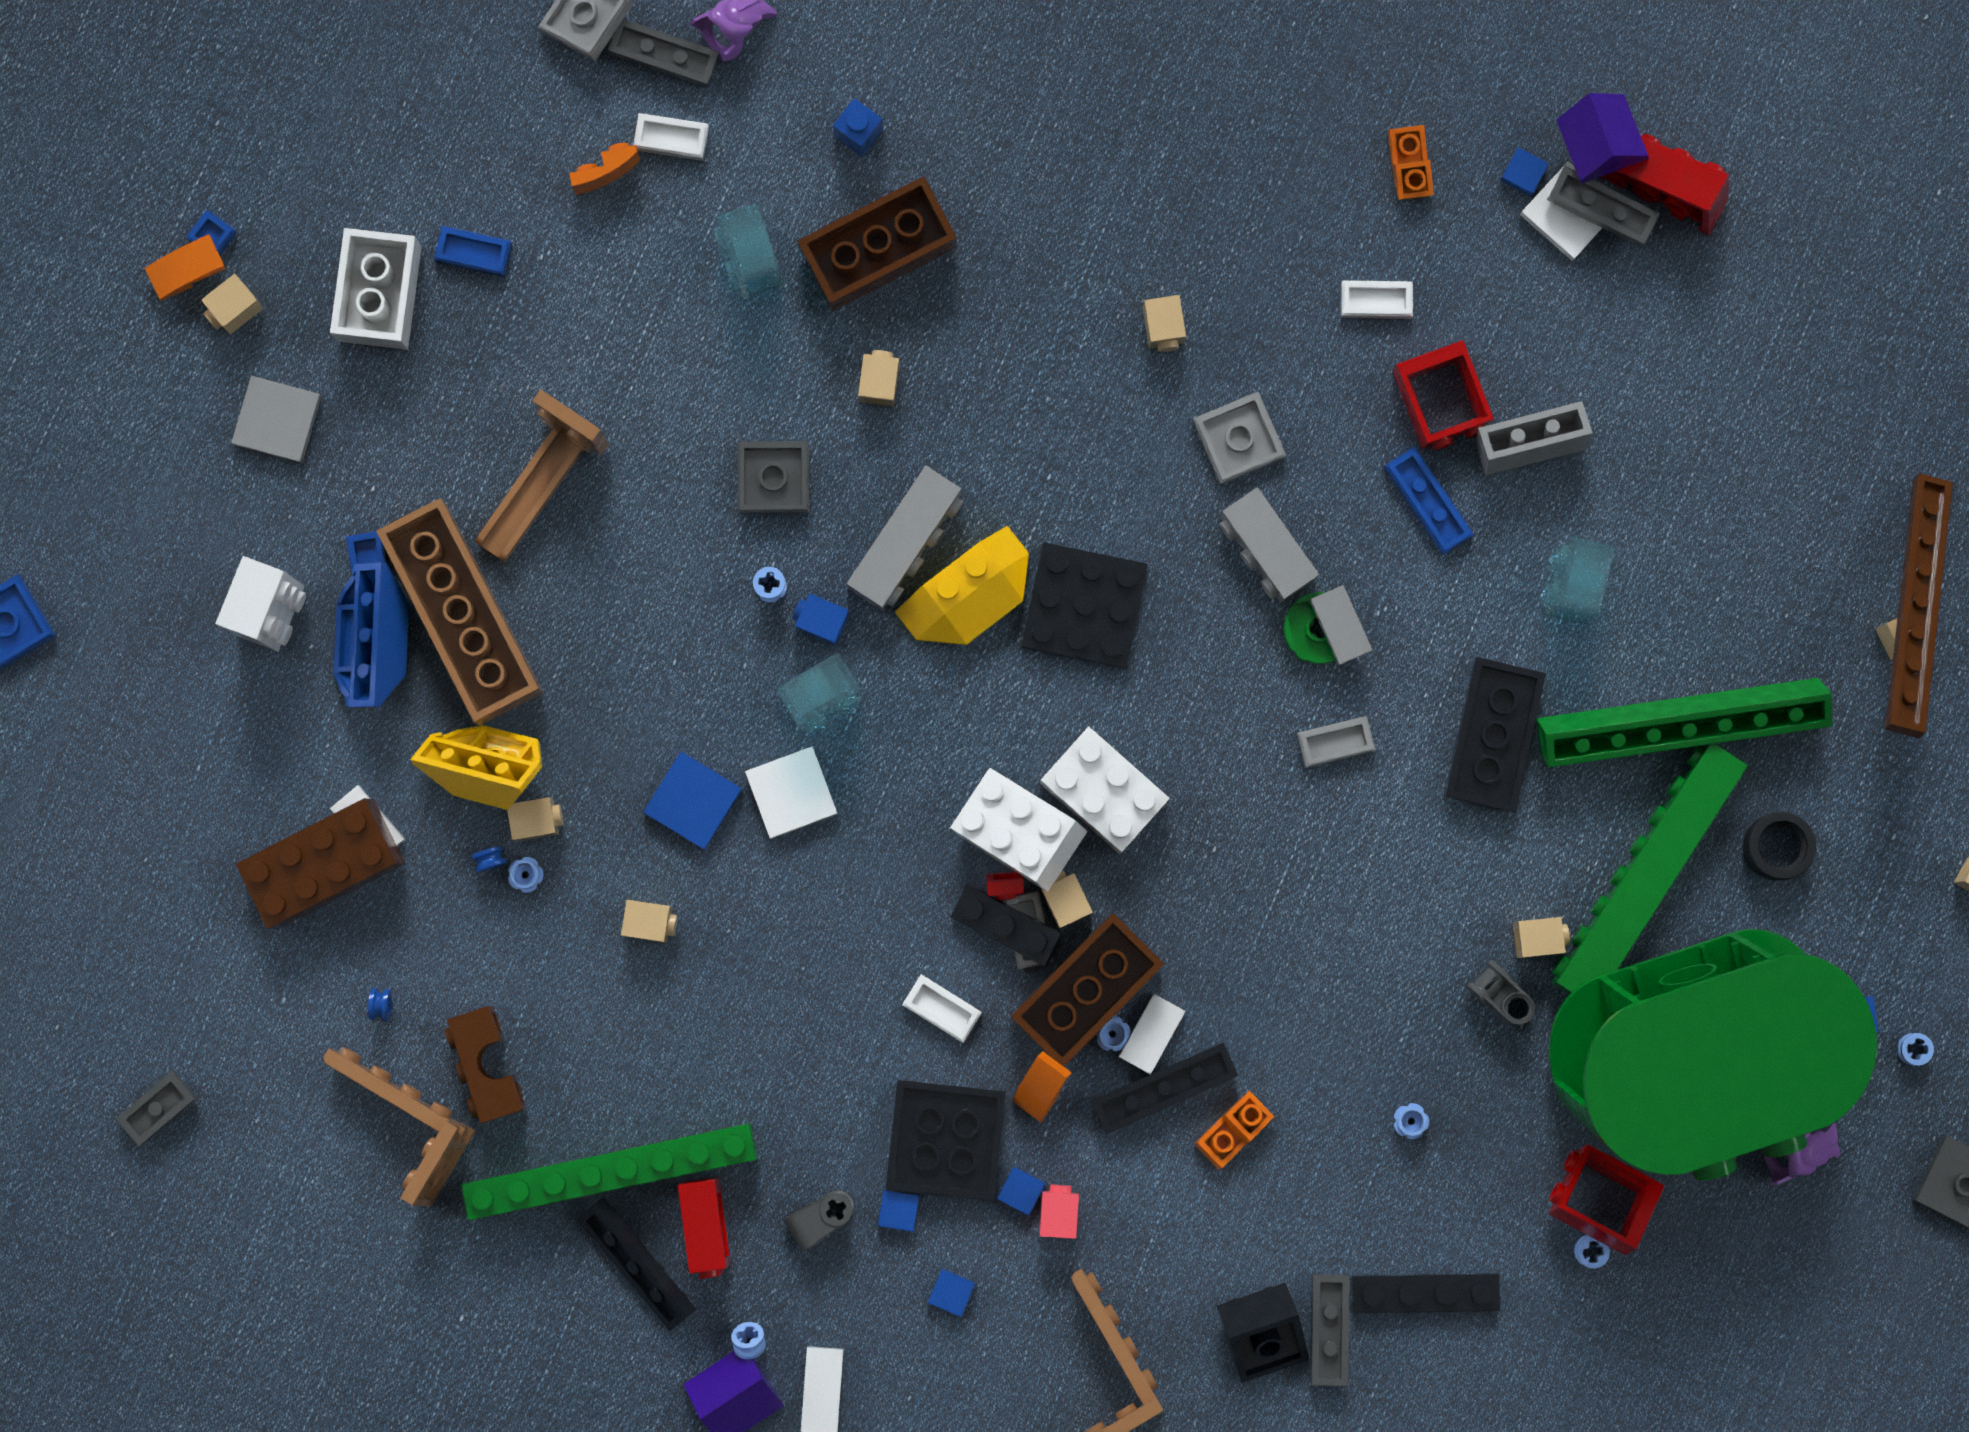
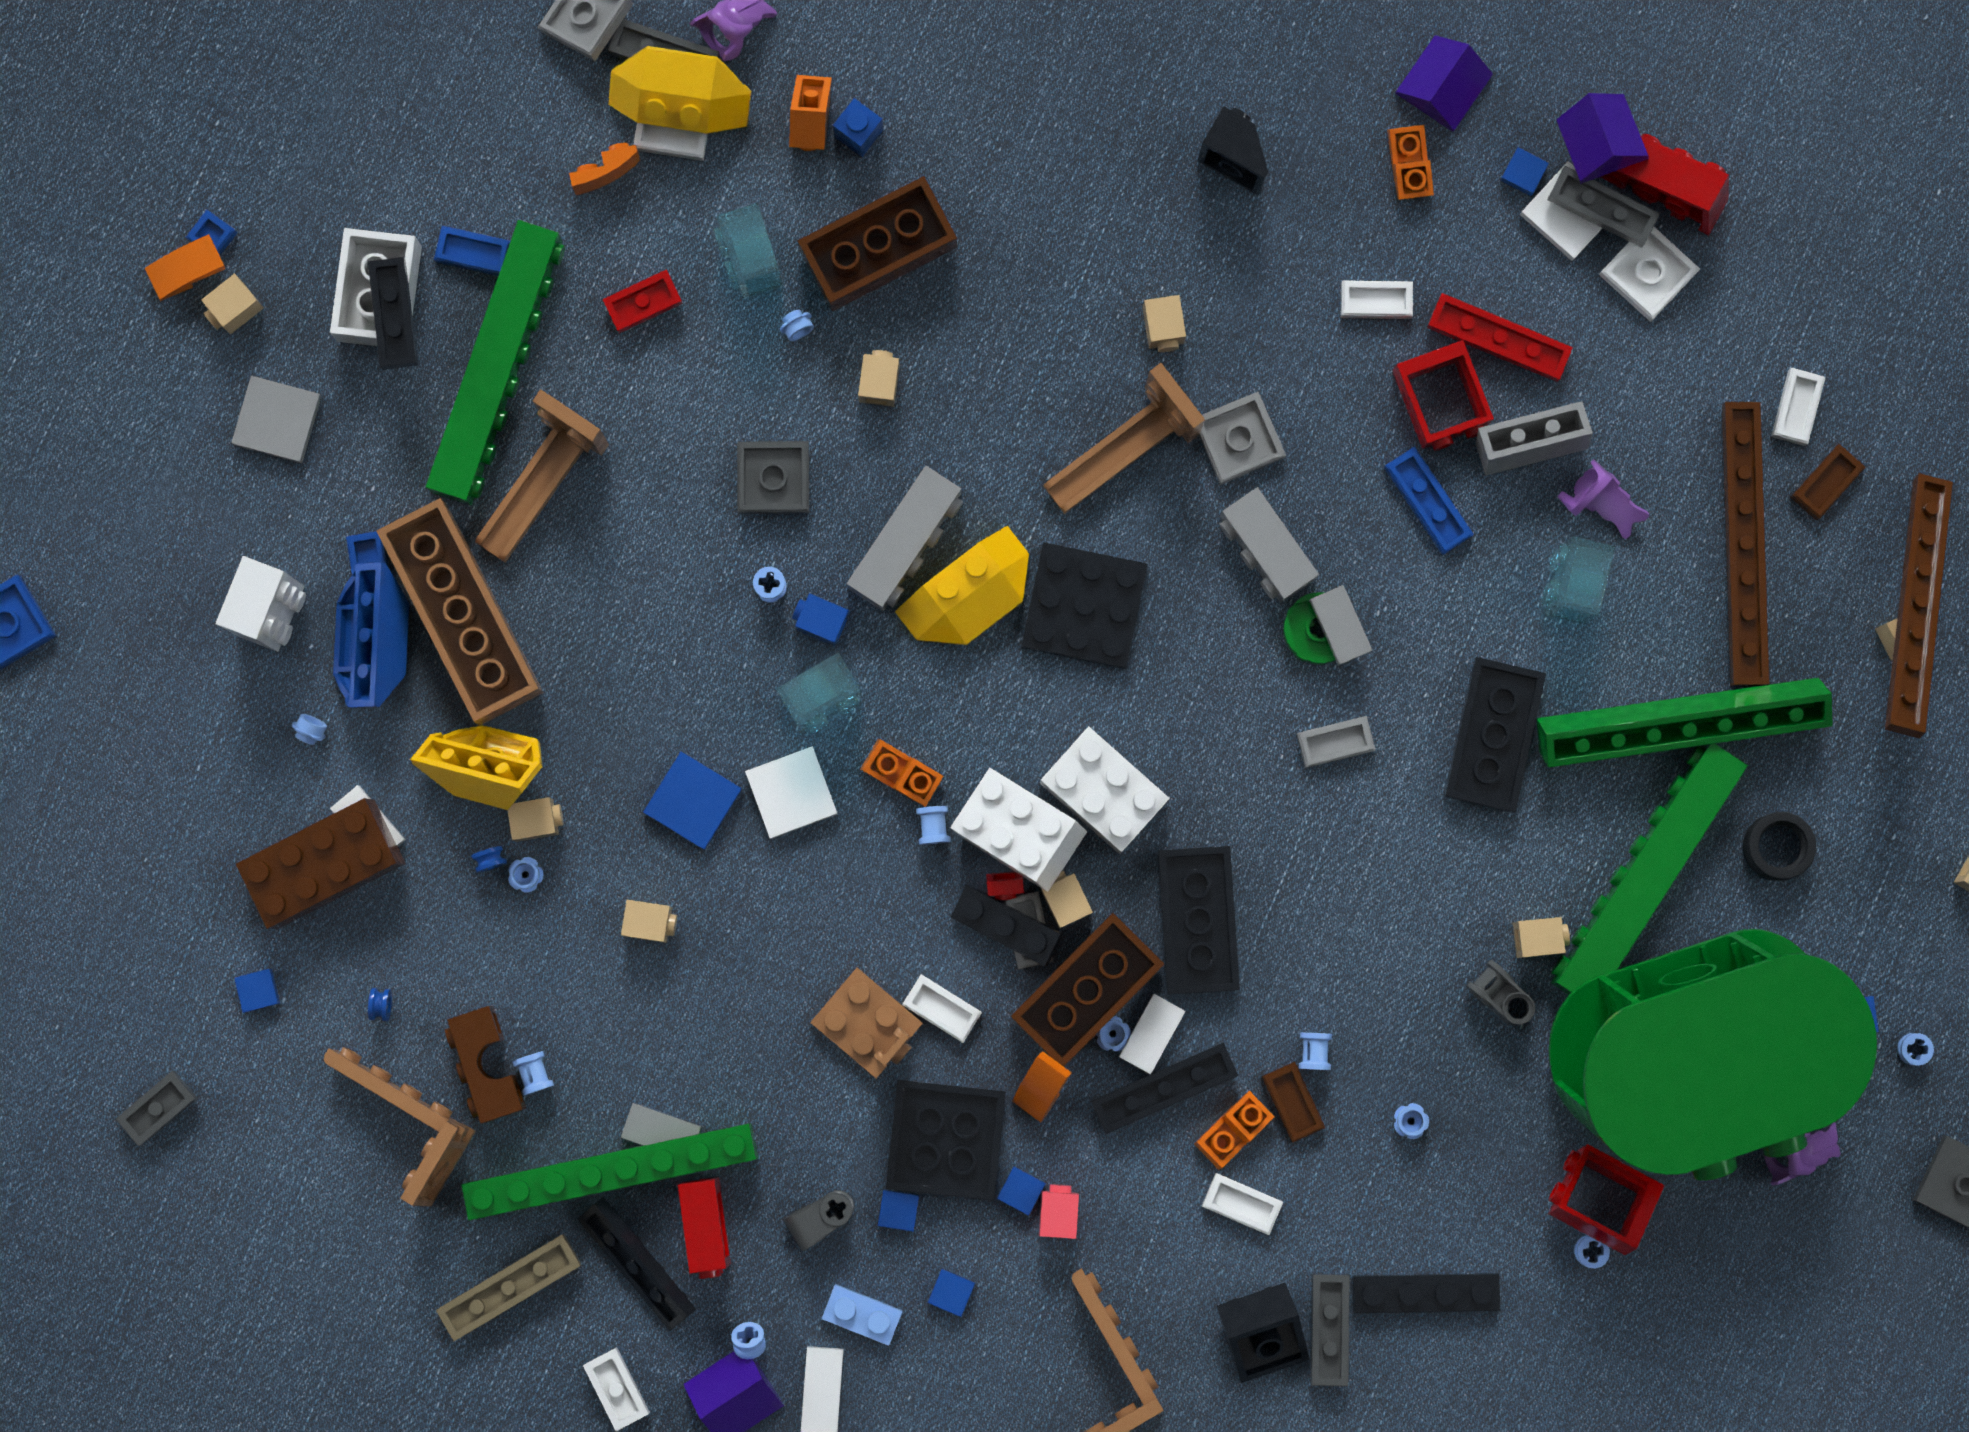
none -> blue tile [234,968,280,1013]
none -> light blue plate [292,714,327,745]
none -> black plate [368,257,418,370]
none -> green brick [426,220,565,506]
none -> dark tan plate [436,1234,582,1341]
none -> light blue bush [512,1051,554,1096]
none -> white plate [583,1347,650,1431]
none -> red plate [602,269,683,334]
none -> yellow wedge [608,46,752,134]
none -> light grey tile [621,1103,702,1145]
none -> light blue plate [780,310,814,341]
none -> orange slope [789,75,832,151]
none -> medium nougat bracket [810,968,923,1079]
none -> light blue plate [822,1284,903,1346]
none -> orange slope [860,739,944,807]
none -> light blue bush [916,806,951,845]
none -> medium nougat bracket [1043,363,1205,515]
none -> black plate [1158,846,1240,995]
none -> black slope [1197,107,1268,195]
none -> white tile [1202,1173,1283,1235]
none -> reddish brown tile [1261,1061,1325,1143]
none -> light blue bush [1299,1032,1332,1070]
none -> dark purple slope [1395,35,1493,132]
none -> red plate [1427,293,1573,382]
none -> medium lavender hair [1557,459,1649,539]
none -> white tile [1599,227,1700,322]
none -> reddish brown plate [1722,402,1769,686]
none -> white tile [1771,368,1825,446]
none -> reddish brown tile [1790,444,1866,521]

